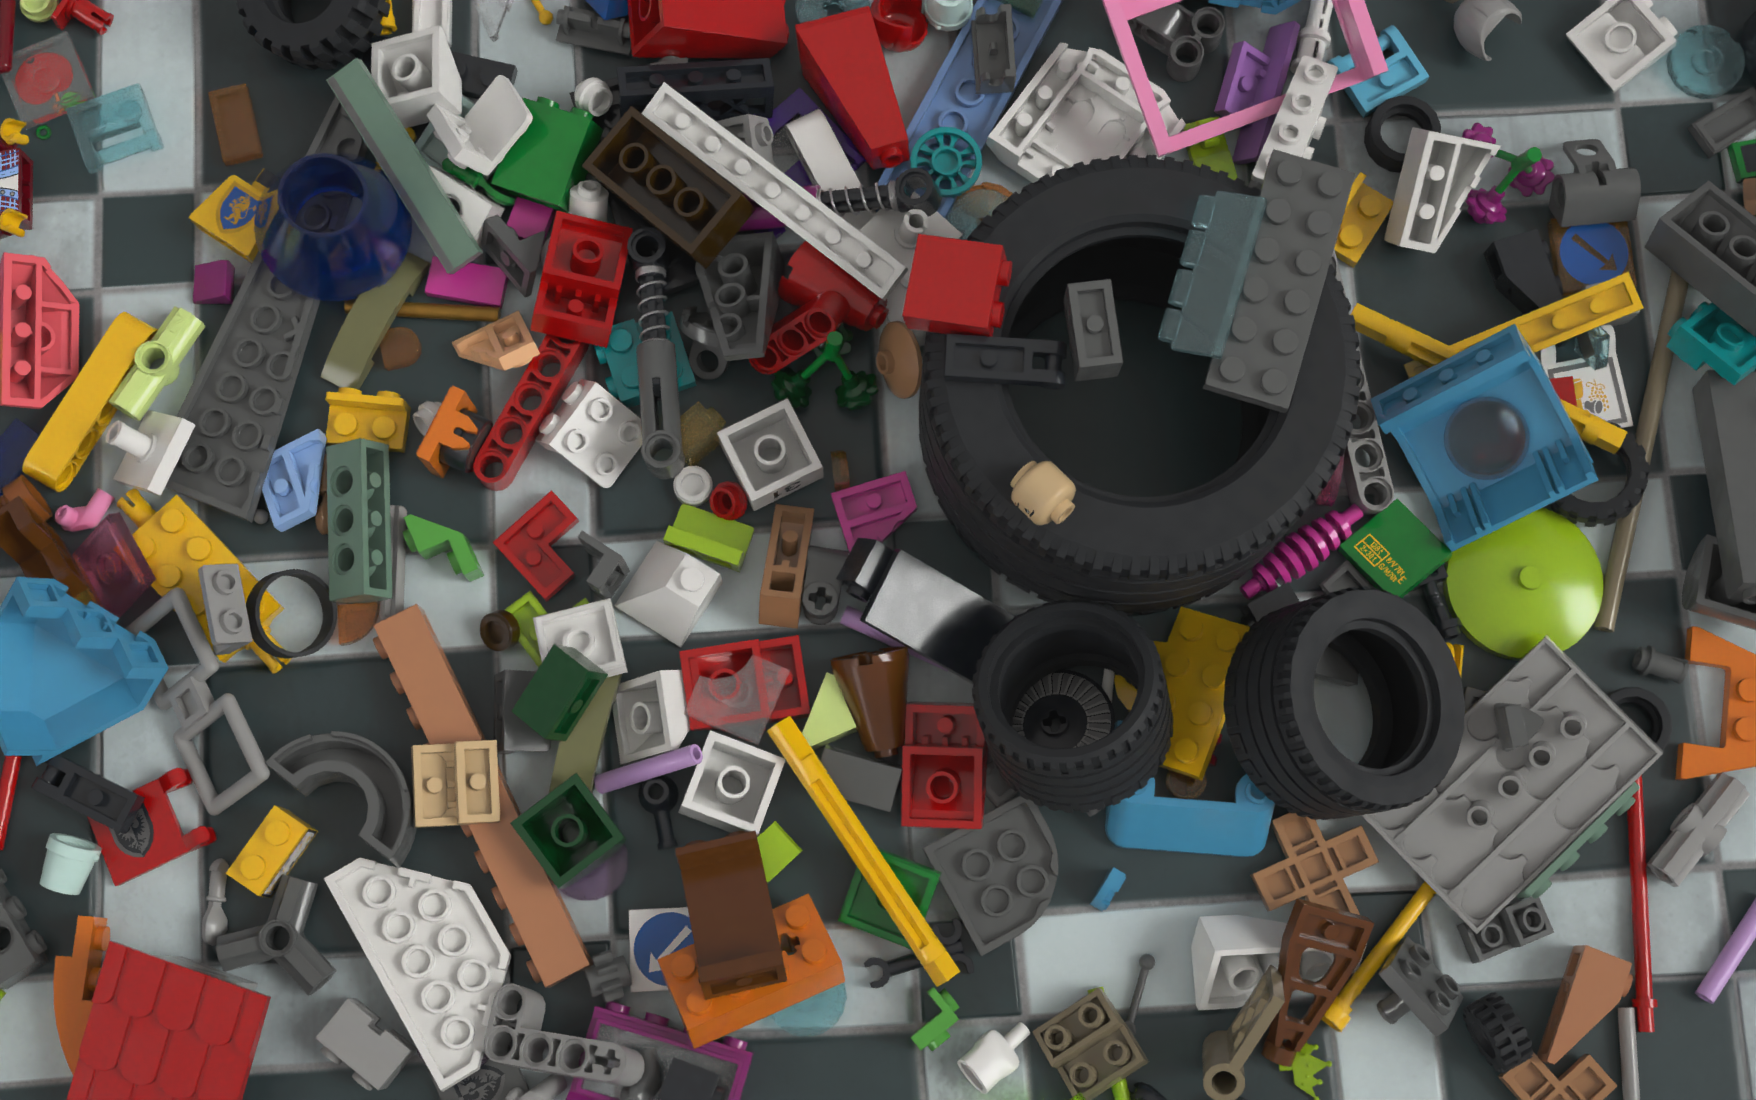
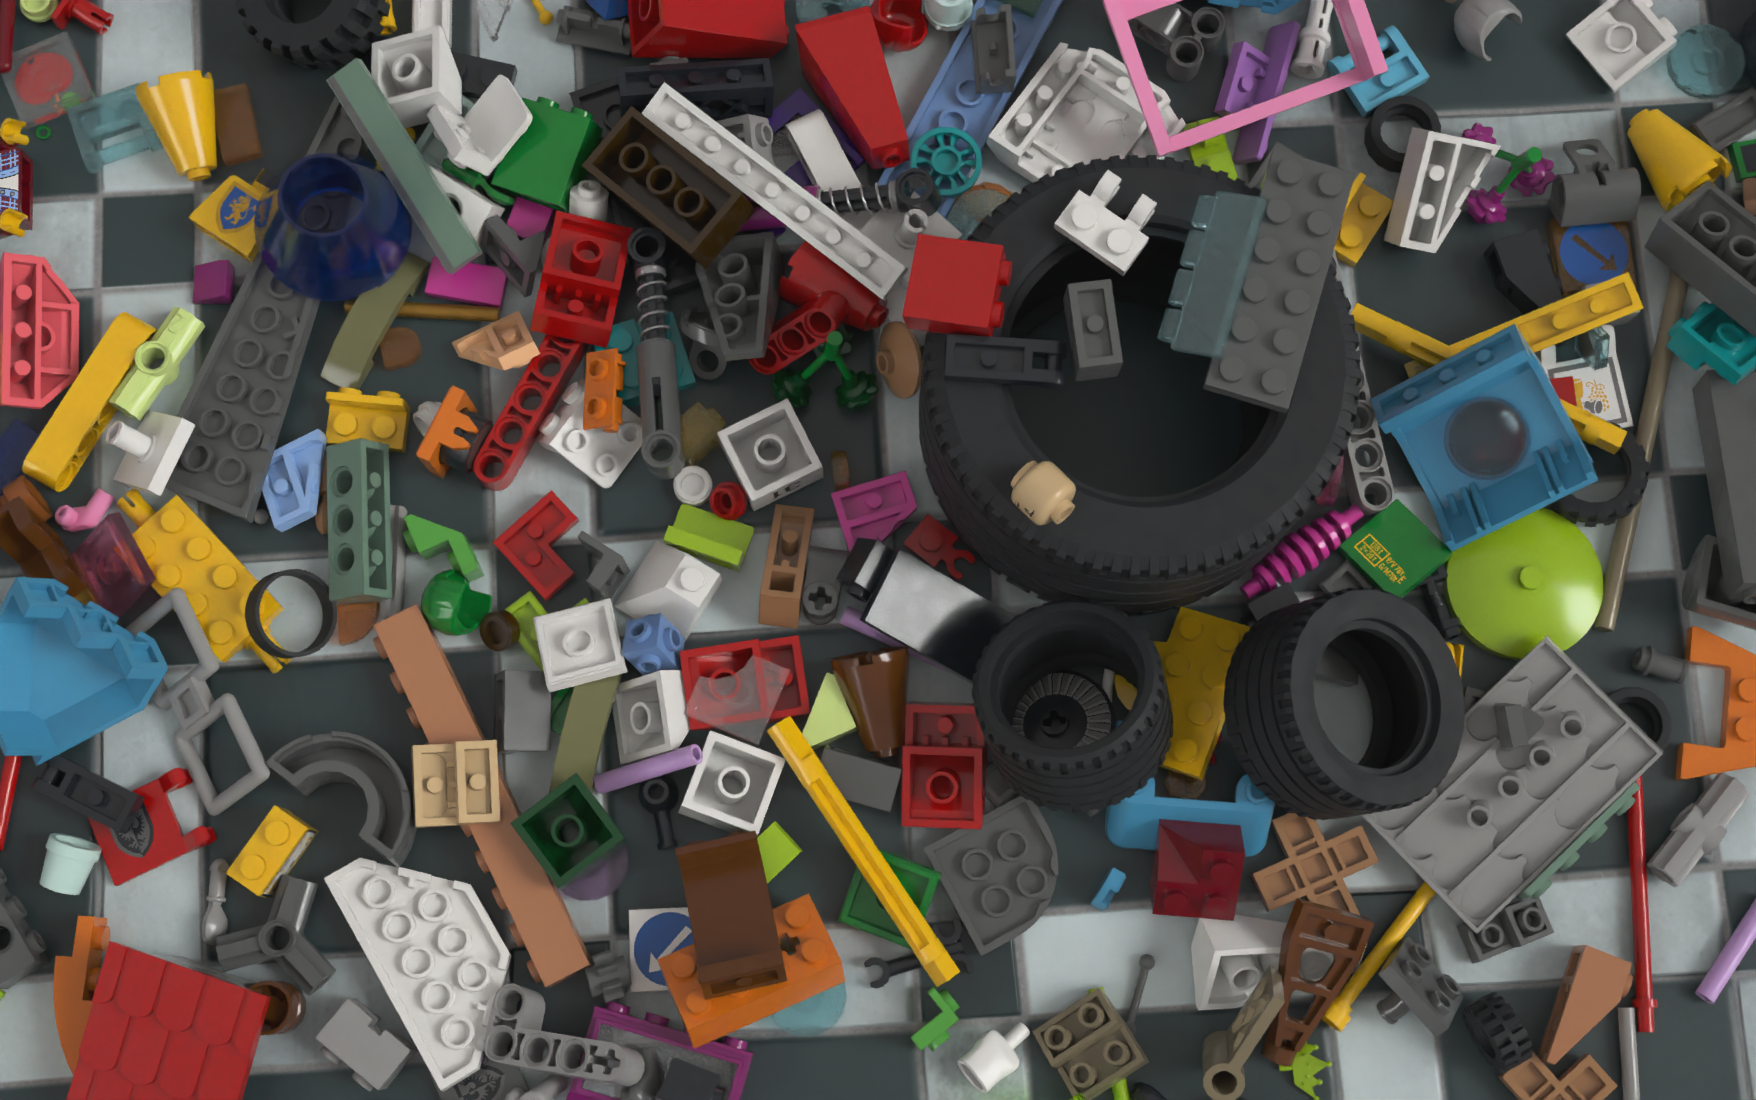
light grey bracket [198,564,253,655] -> none
dark green panel [511,644,608,741] -> none
white plate [574,77,613,116] -> none
white bracket [1251,55,1338,184] -> none
none -> yellow cone [135,70,217,182]
none -> reddish brown wheel [248,981,306,1035]
none -> green hair [421,569,492,636]
none -> orange hinge [583,348,626,433]
none -> medium blue brick [621,613,685,676]
none -> red plate [903,514,975,582]
none -> white plate [1054,170,1157,276]
none -> dark red slope [1149,819,1245,921]
none -> yellow cone [1627,109,1732,213]

